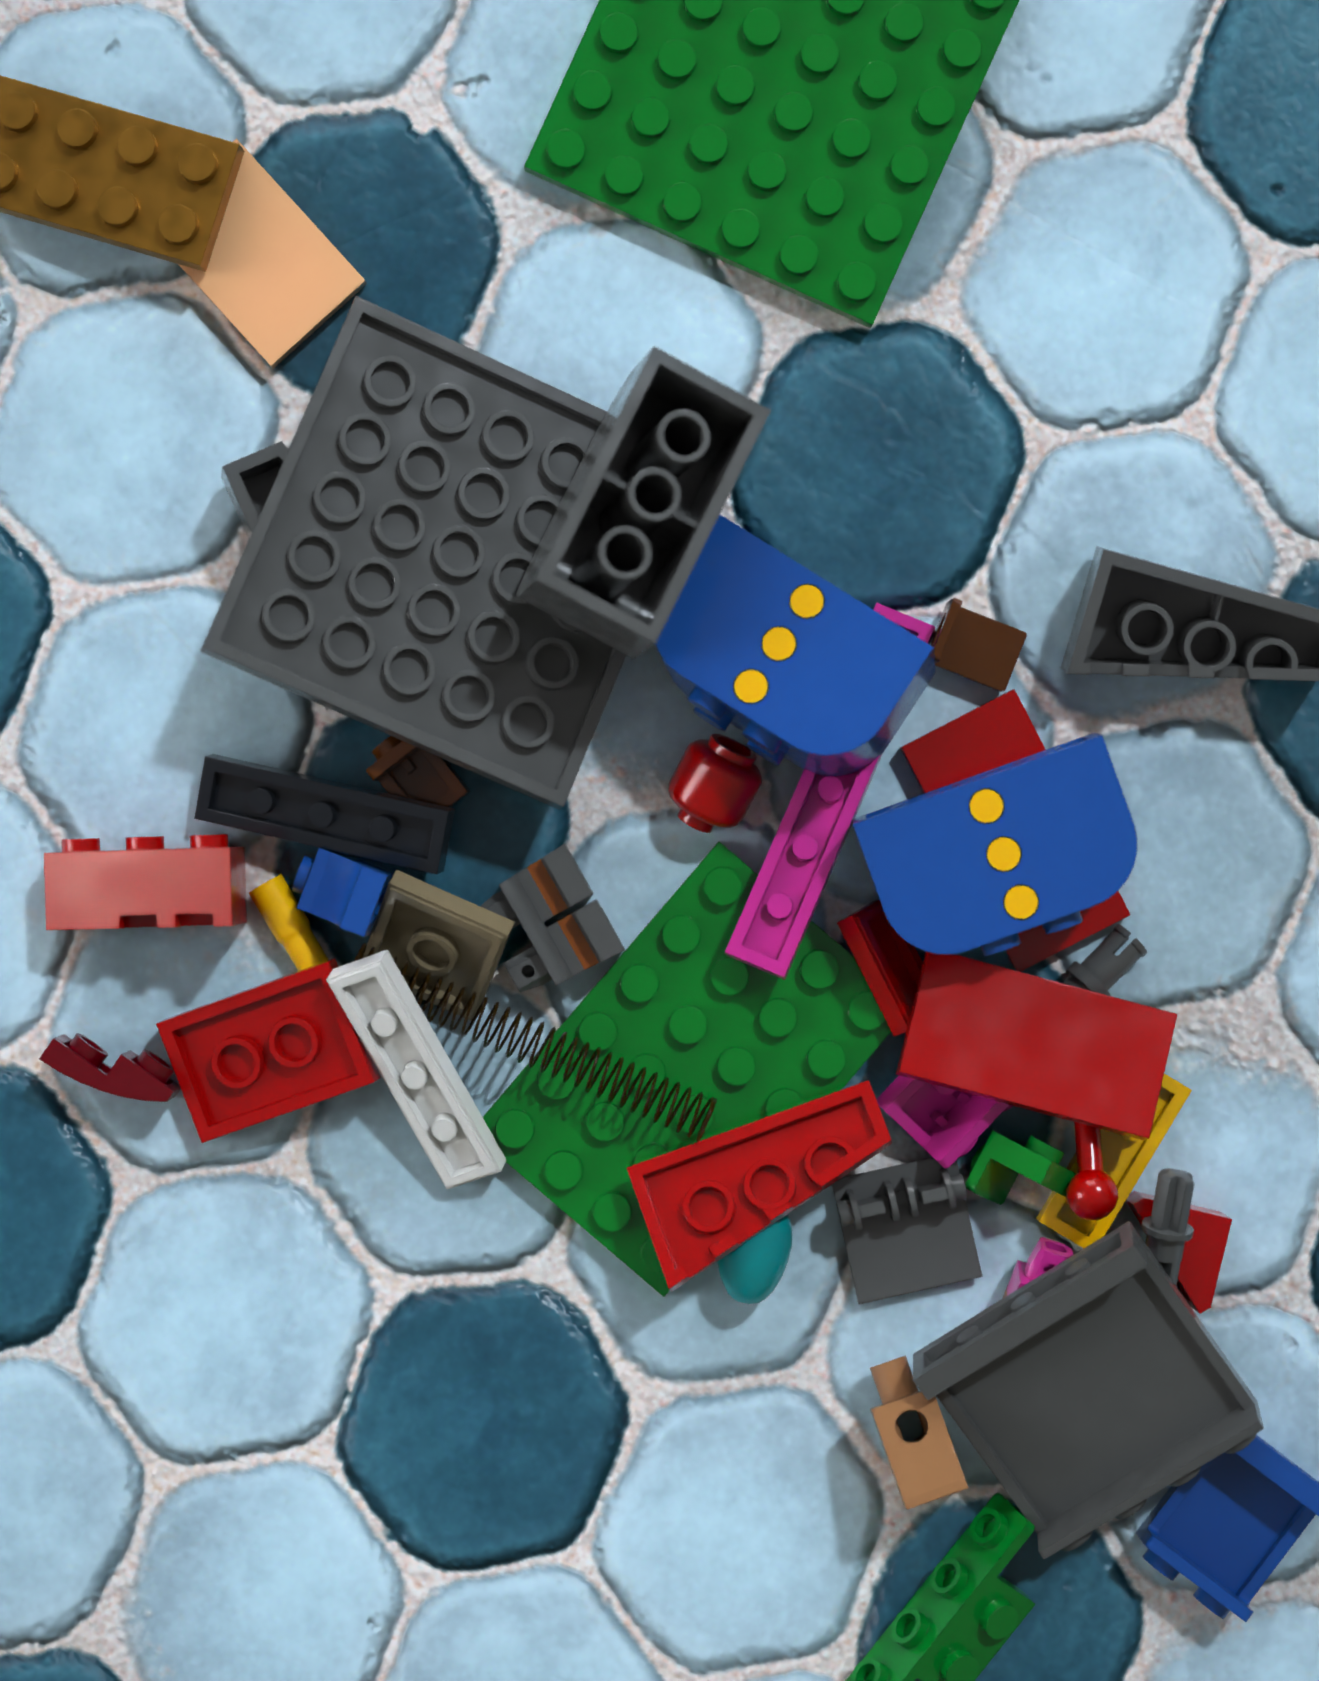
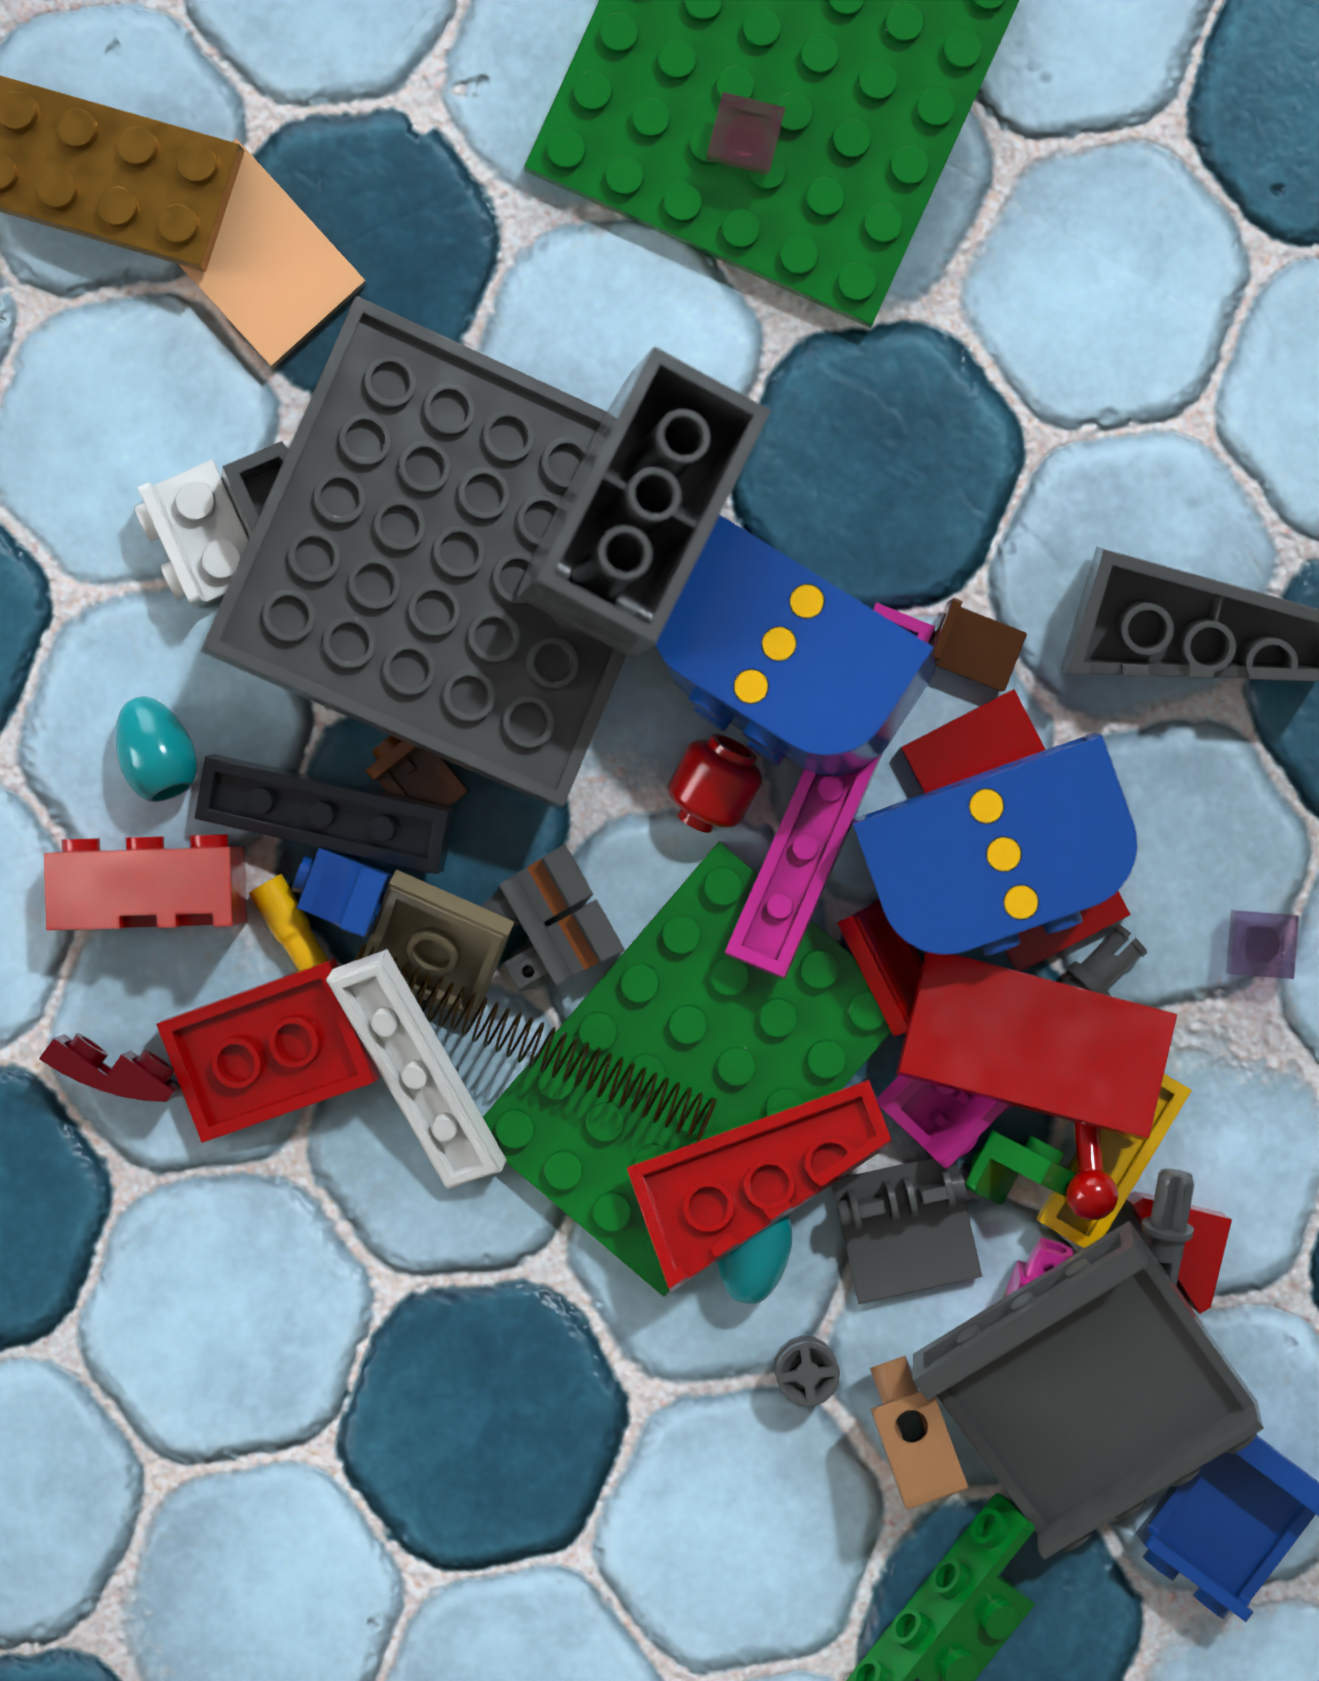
none -> teal animal [115,696,197,802]
none -> white bracket [134,459,249,609]
none -> clear pink plate [706,92,785,175]
none -> dark grey wheel [774,1335,840,1407]
none -> clear purple plate [1226,910,1299,979]

